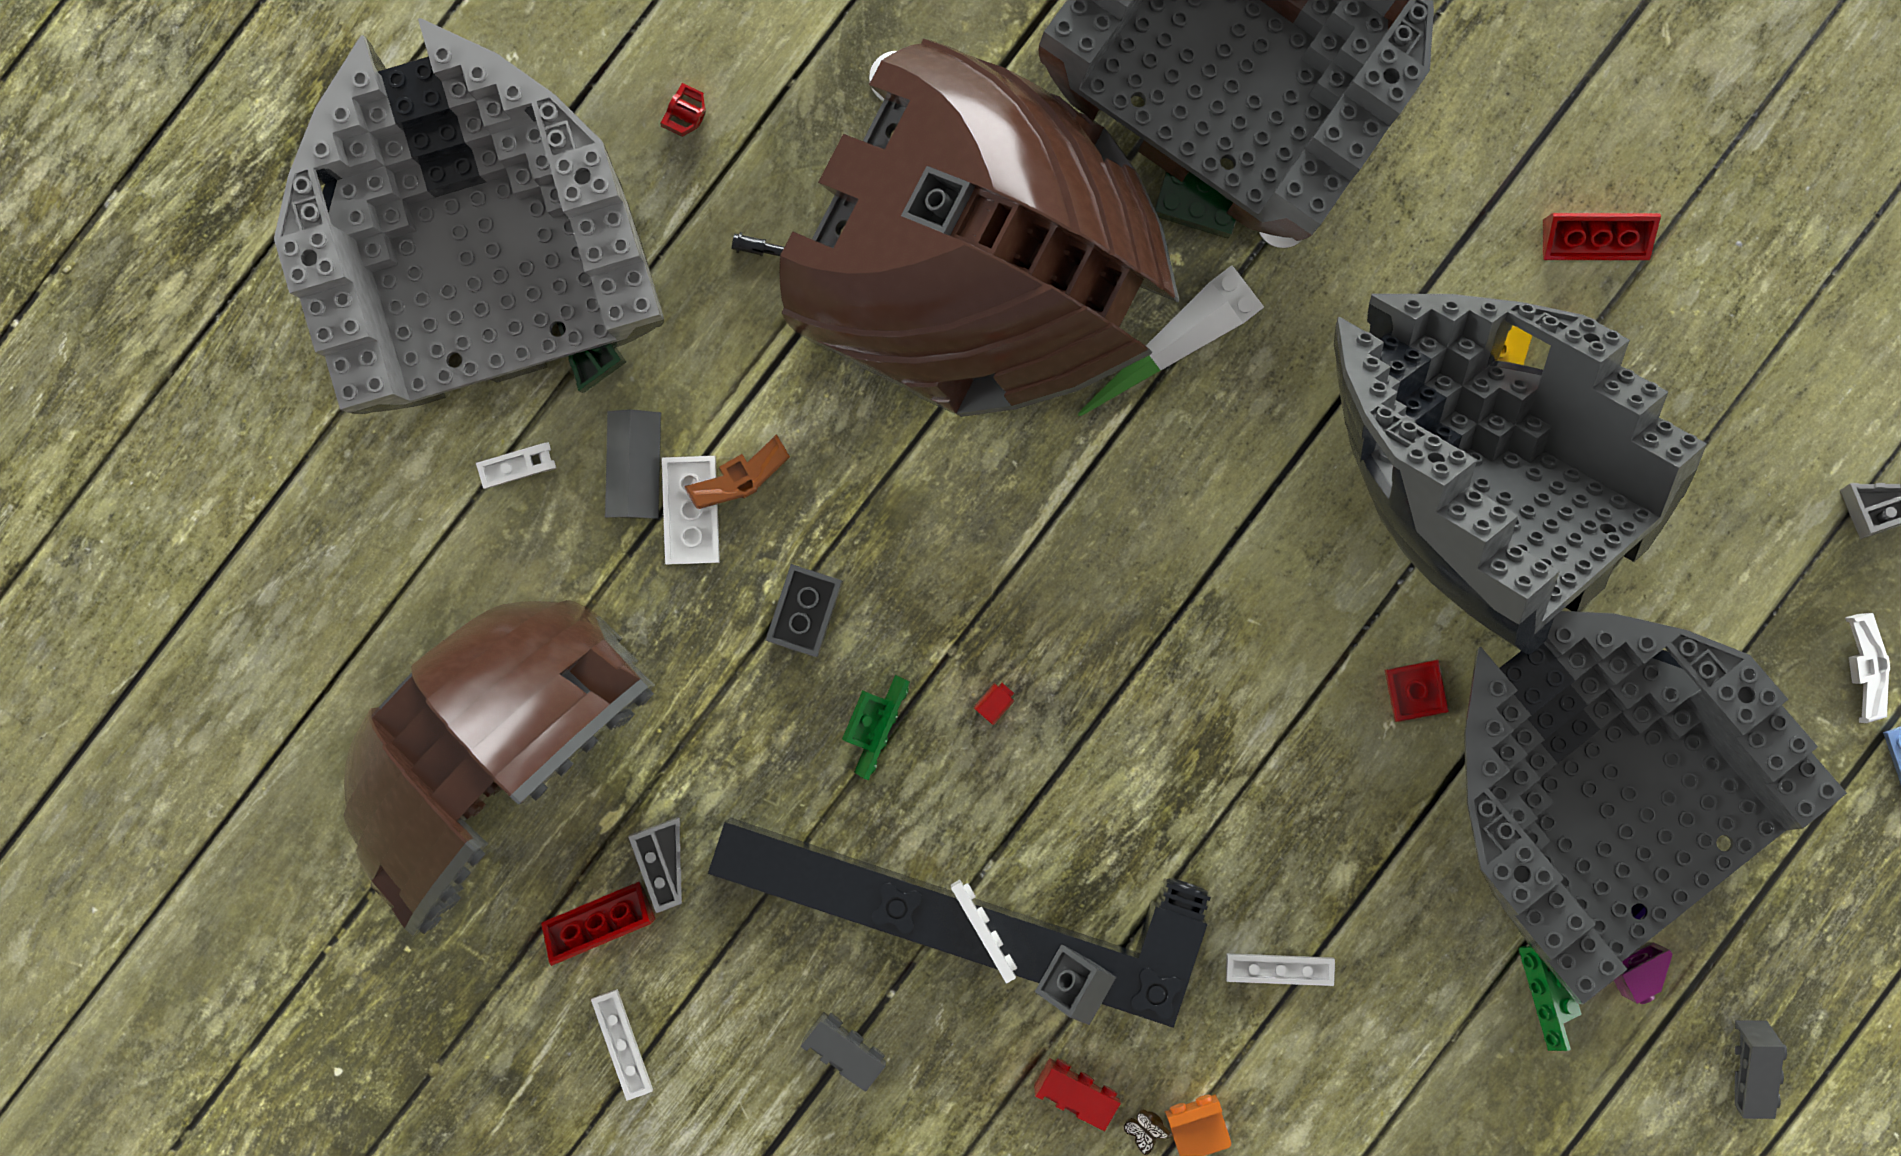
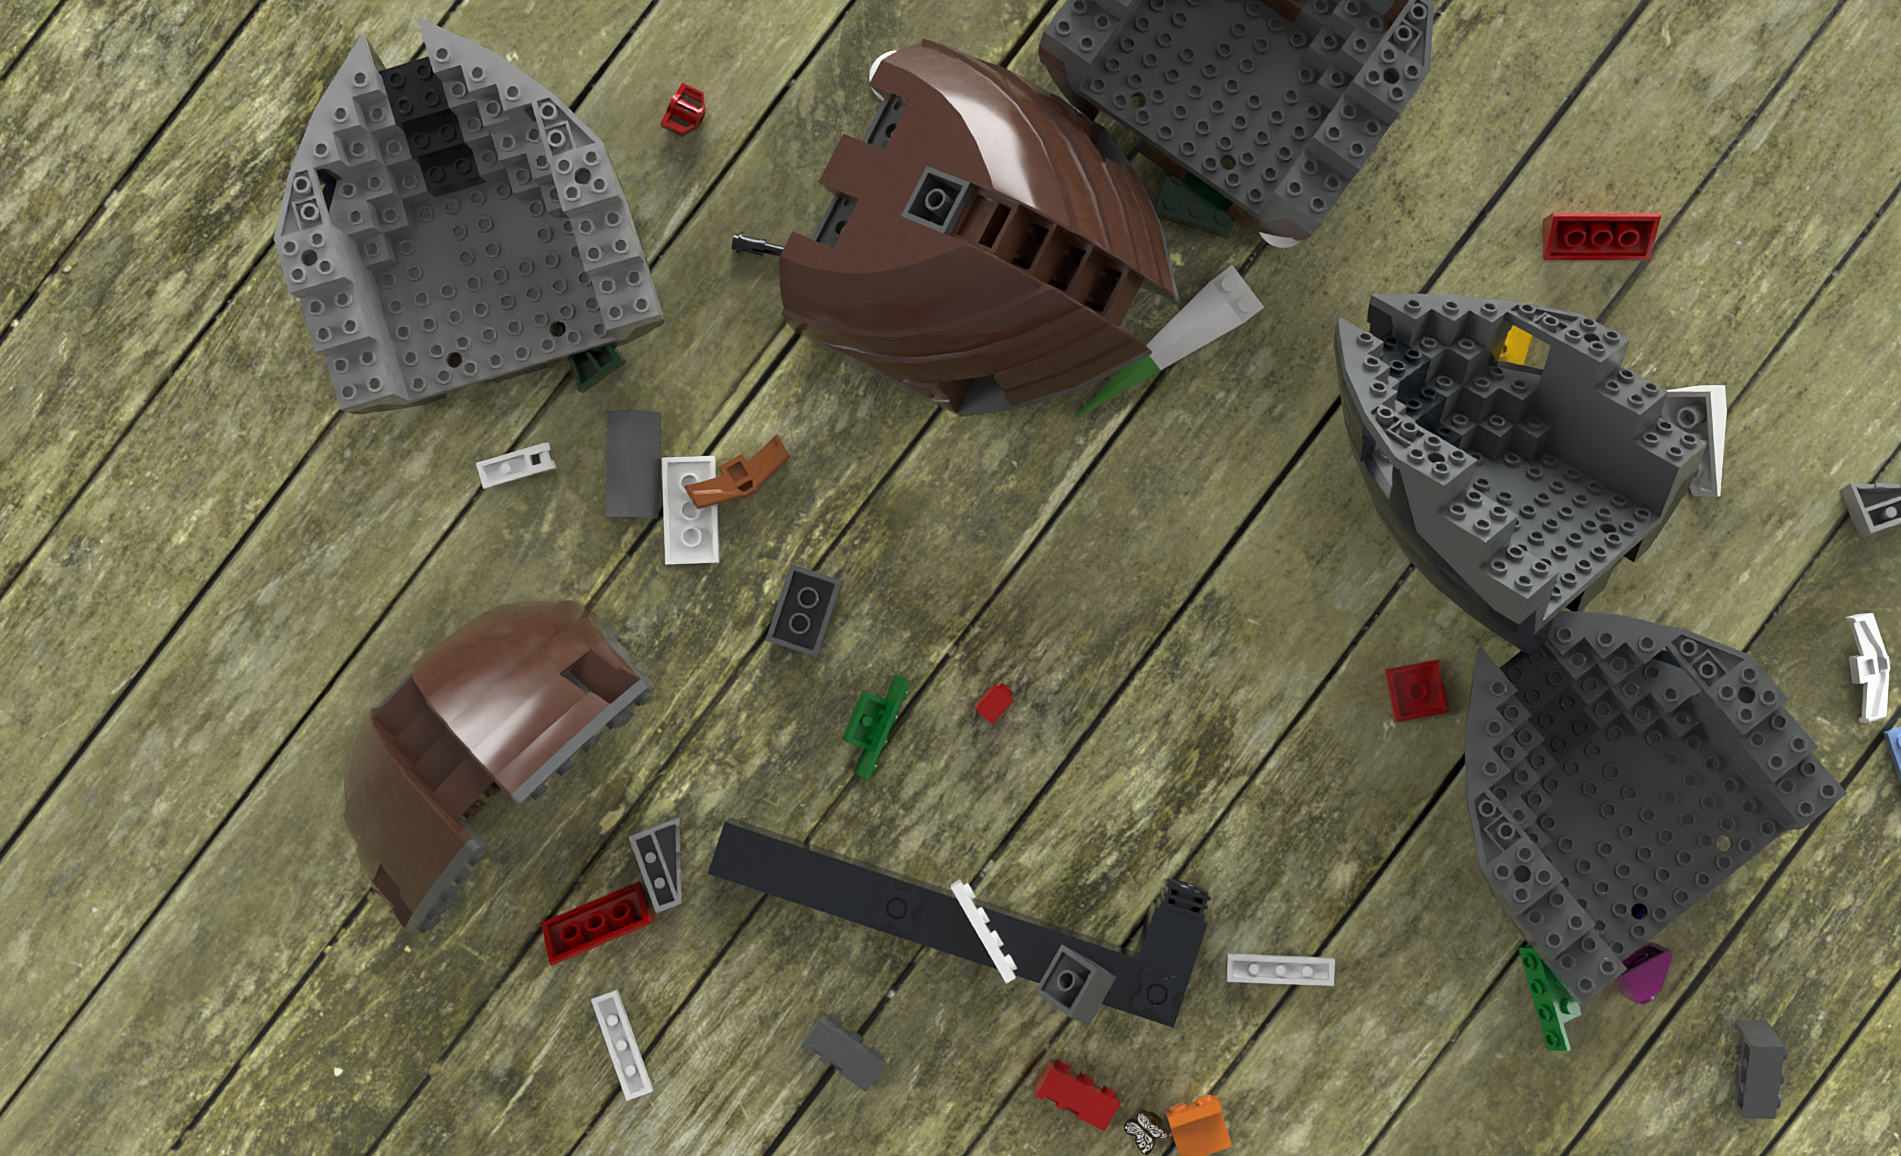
none -> white wedge [1661,385,1727,497]

